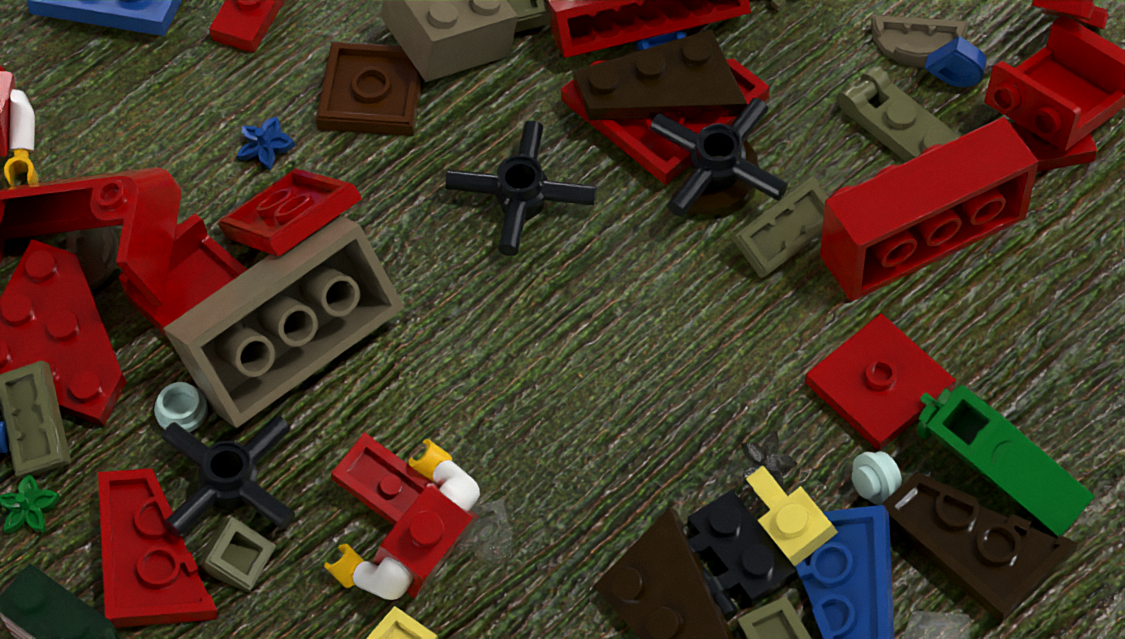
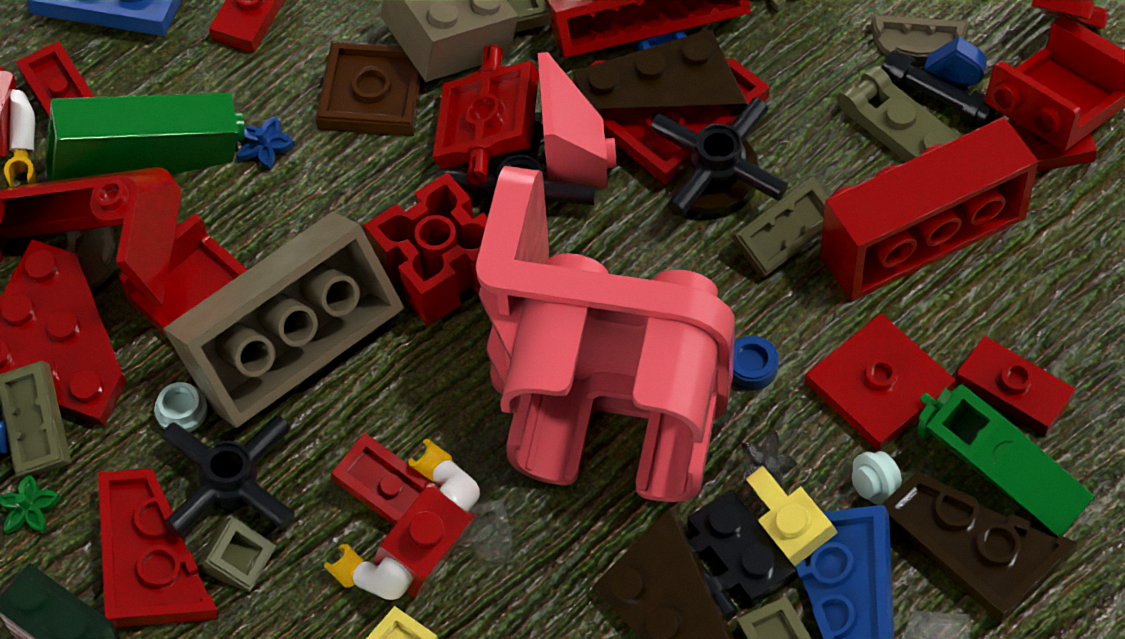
red tile [217,168,362,257] -> none
none -> red plate [16,41,95,119]
none -> green slope [45,93,244,181]
none -> red brick [363,172,488,327]
none -> red plate [432,44,539,185]
none -> coral piece [476,166,735,502]
none -> coral slope [538,52,617,189]
none -> blue tile [732,336,779,390]
none -> black bar [881,50,996,128]
none -> red plate [955,335,1076,437]

